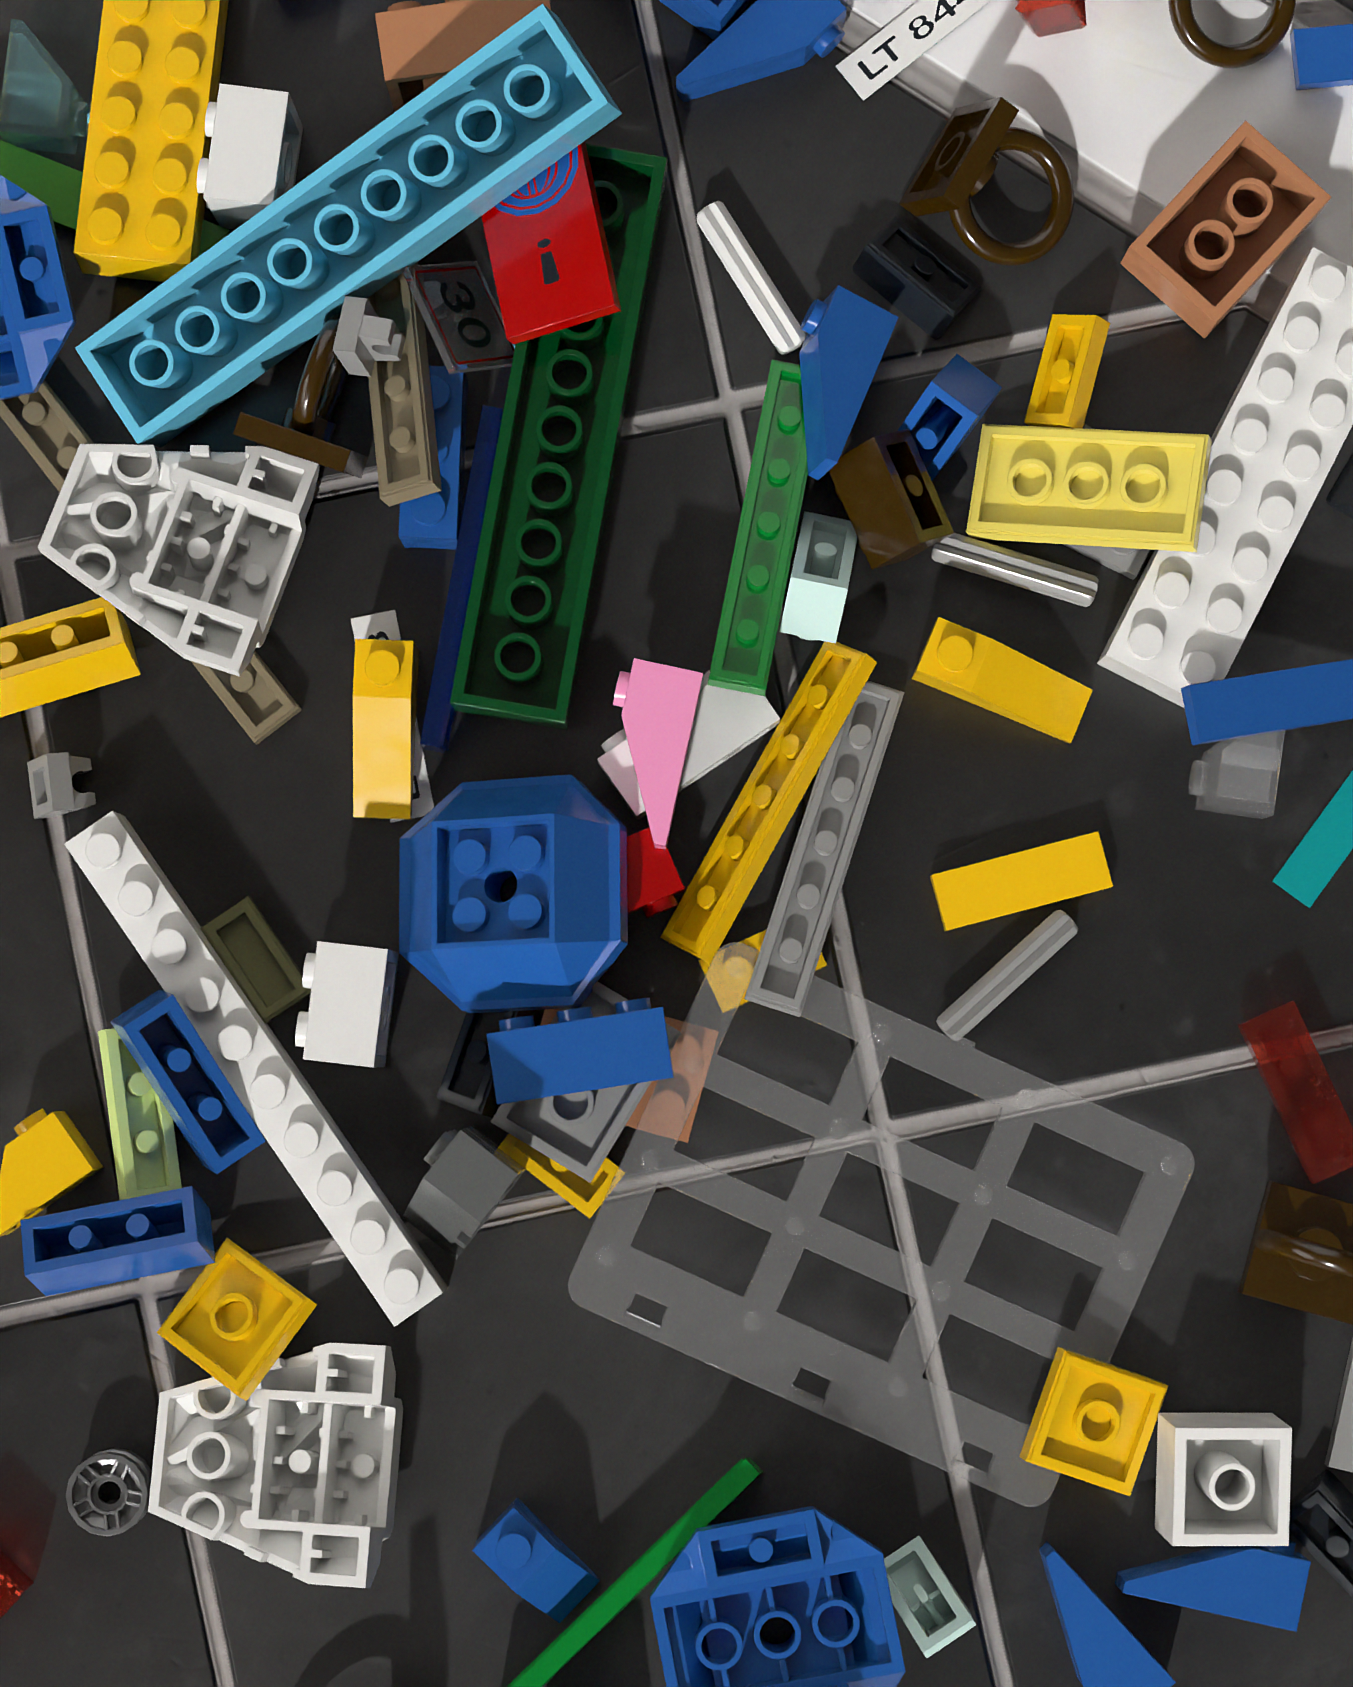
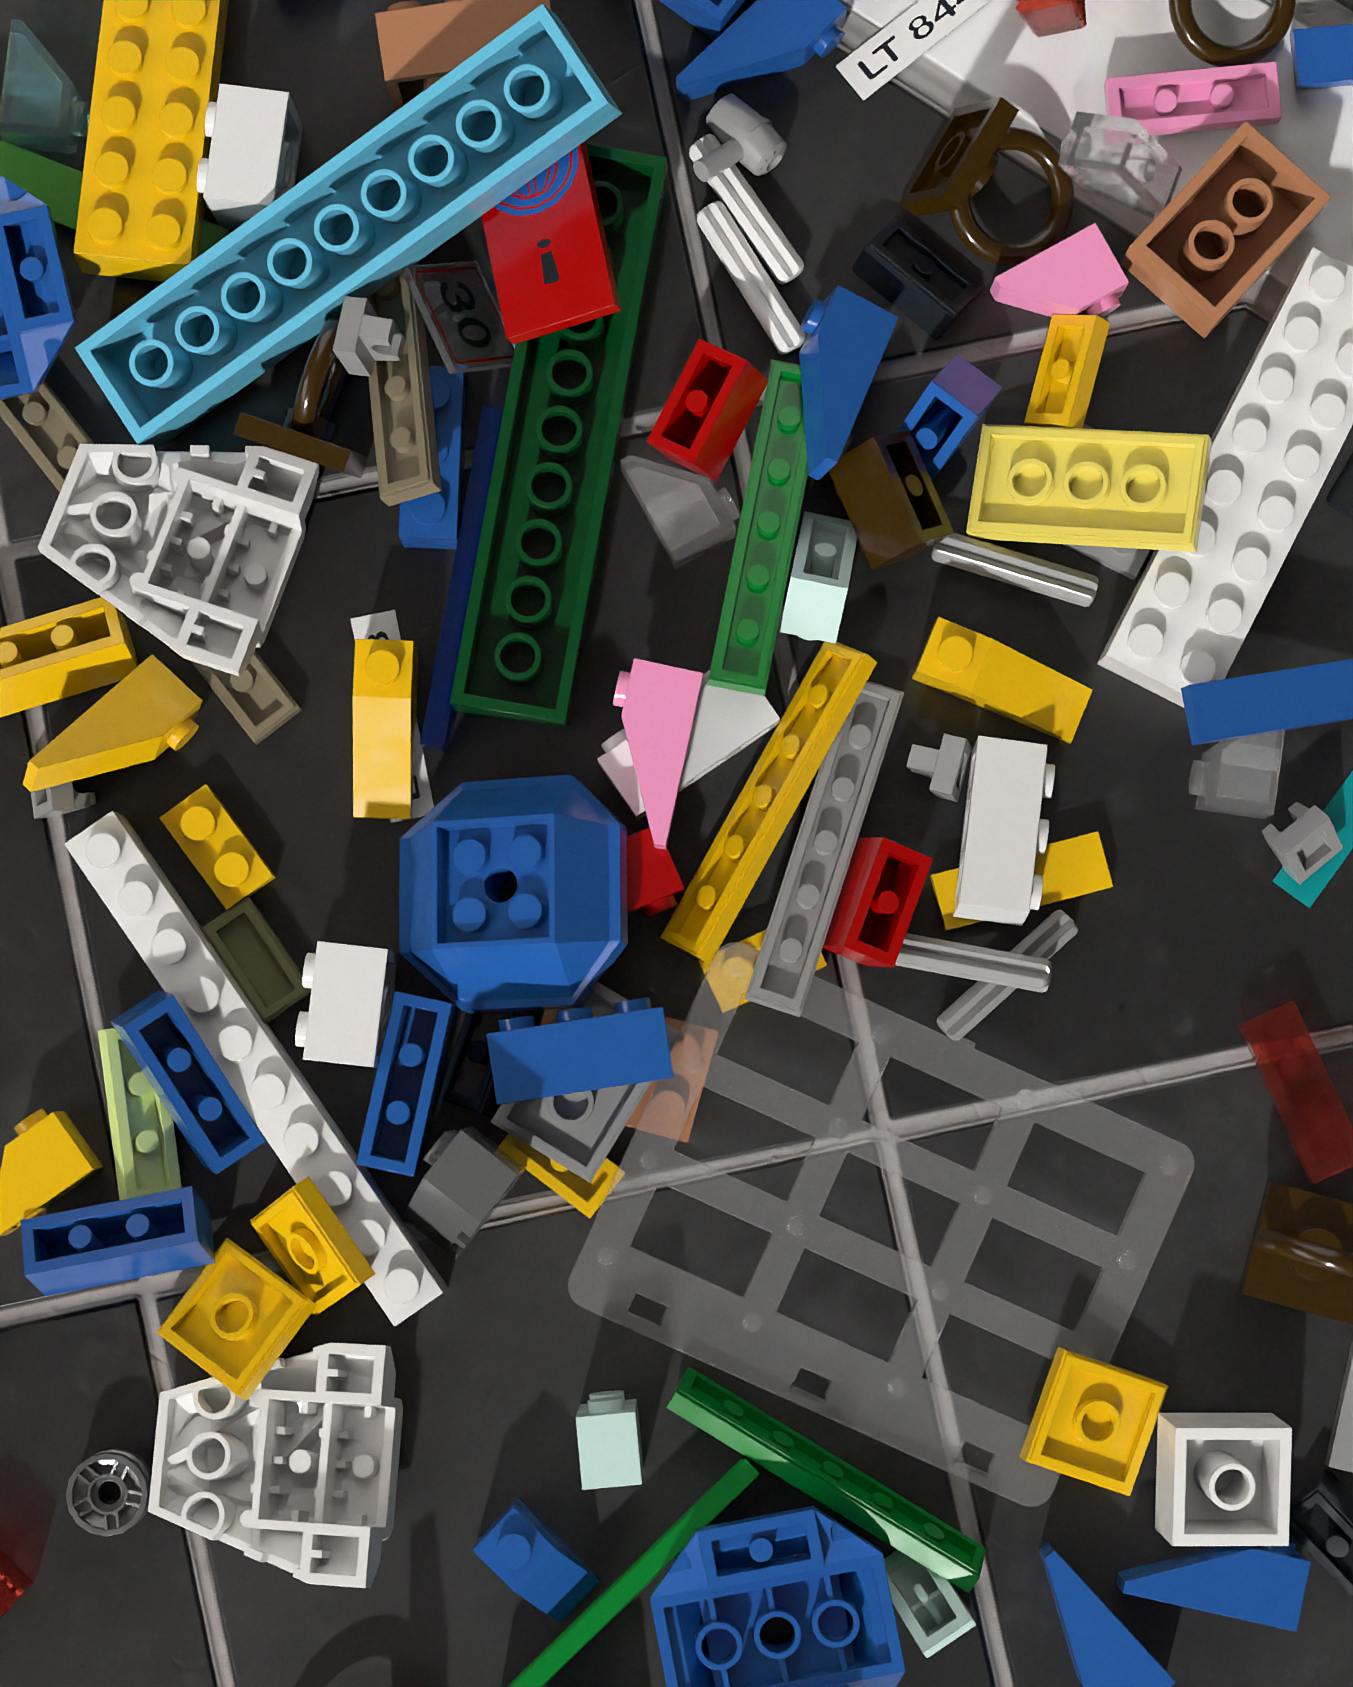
none -> yellow slope [23,654,203,792]
none -> yellow plate [160,784,276,910]
none -> yellow tile [250,1176,376,1316]
none -> blue brick [356,991,456,1177]
none -> light aqua brick [576,1390,644,1490]
none -> clear slope [620,455,740,569]
none -> red brick [646,339,769,482]
none -> green tile [666,1367,986,1593]
none -> white axle [689,134,804,284]
none -> light grey piece [693,93,787,182]
none -> red brick [823,837,933,968]
none -> light grey axle [895,933,1052,993]
none -> light grey tile [907,733,972,802]
none -> white brick [953,736,1055,926]
none -> bright pink slope [990,223,1129,318]
none -> clear slope [1058,111,1182,219]
none -> bright pink plate [1104,62,1282,140]
none -> light grey tile [1262,802,1343,885]

